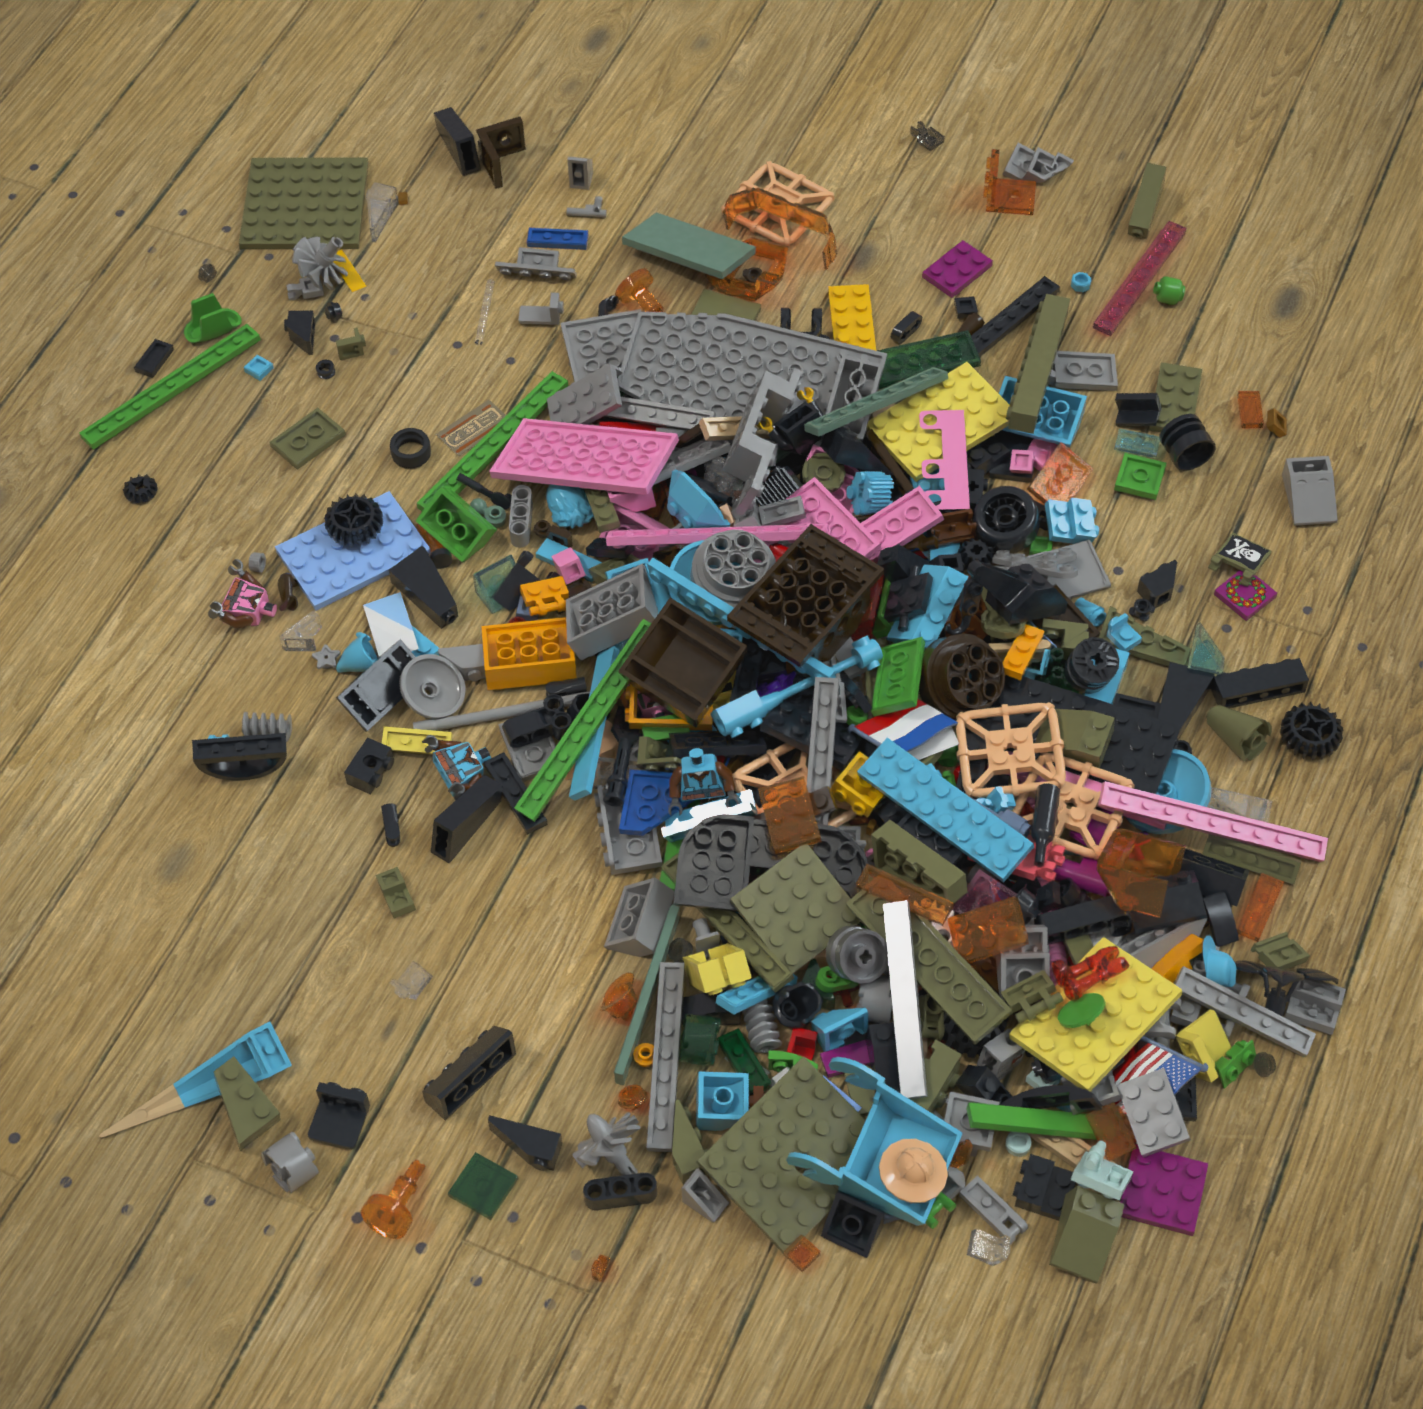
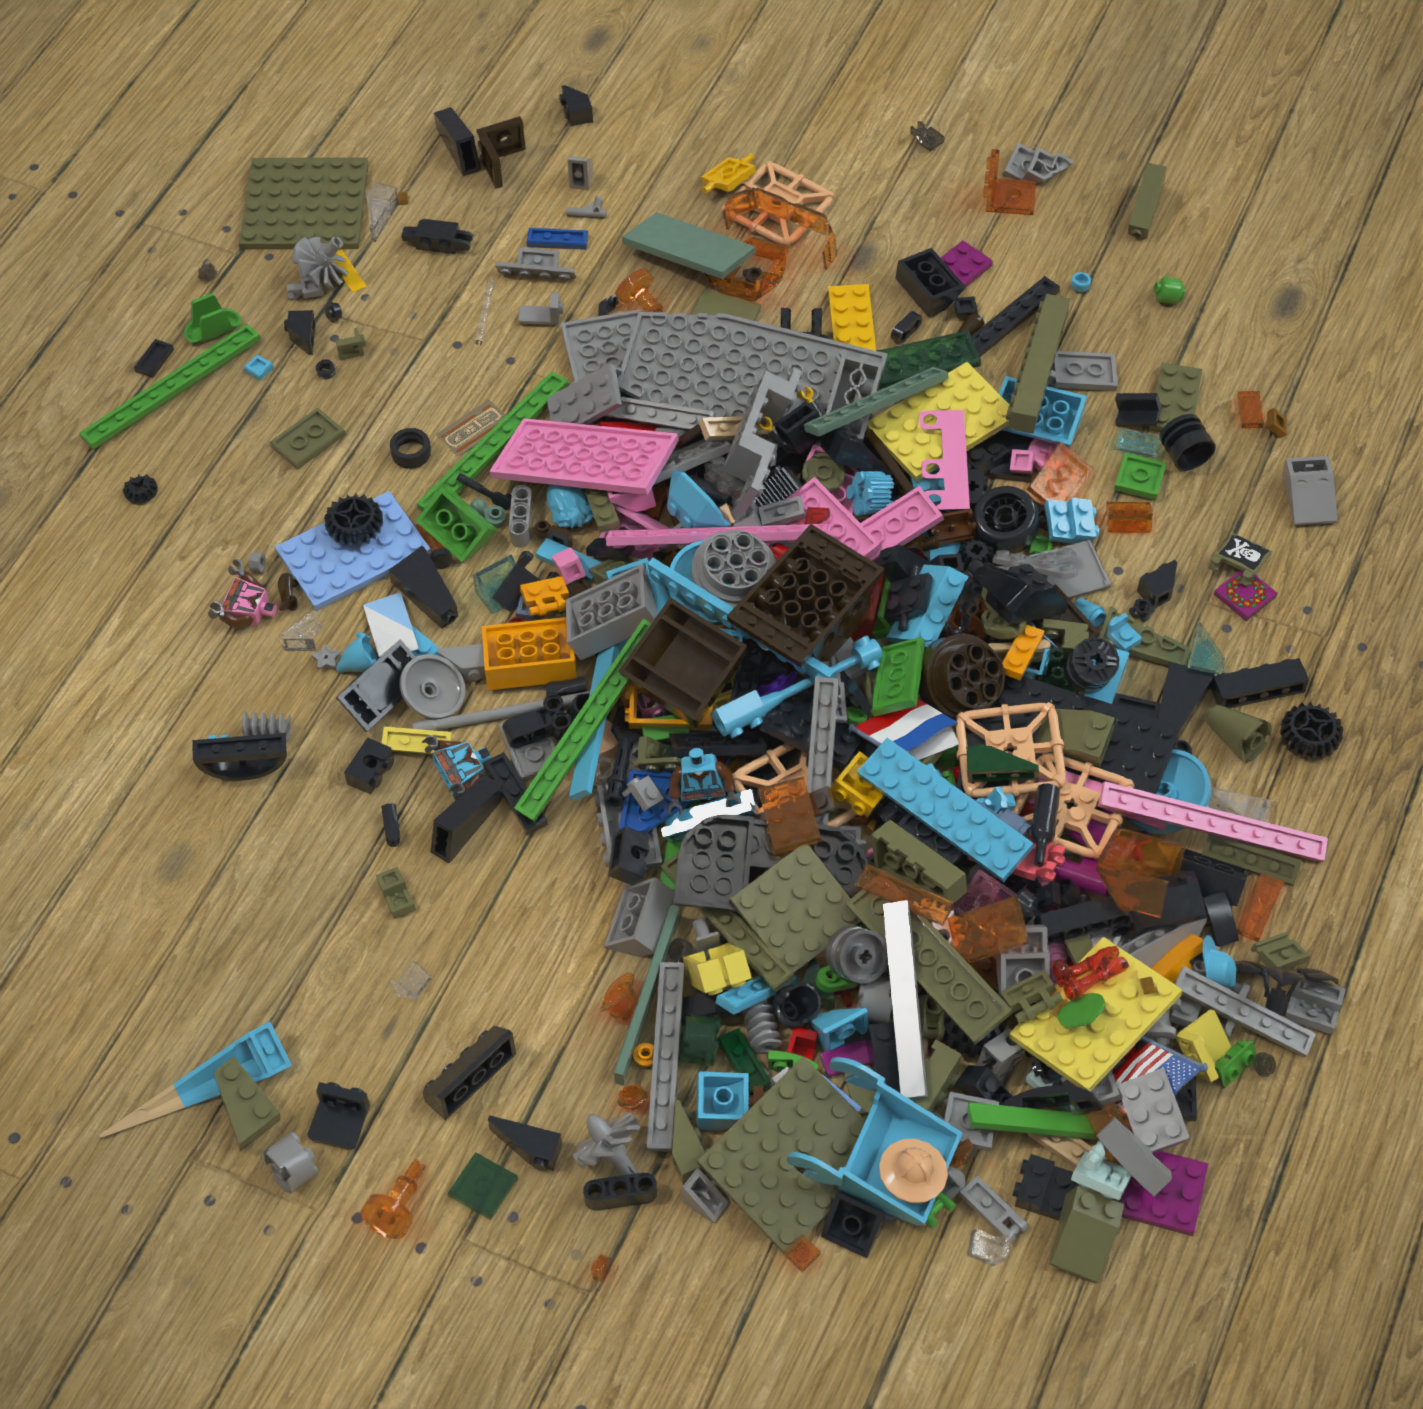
light aqua tile [1006,1132,1031,1157] -> none
clear pink plate [1093,221,1187,336] -> none
none -> black hinge [401,219,474,254]
none -> black slope [559,85,593,126]
none -> black brick [608,826,650,885]
none -> light grey bracket [622,775,664,811]
none -> yellow plate [701,153,756,194]
none -> clear red tile [804,507,830,524]
none -> black slope [895,248,966,317]
none -> dark green slope [966,744,1039,782]
none -> light grey slope [1097,1117,1172,1196]
none -> clear orange bracket [1106,502,1153,533]
none -> pearl gold piece [1140,976,1156,995]

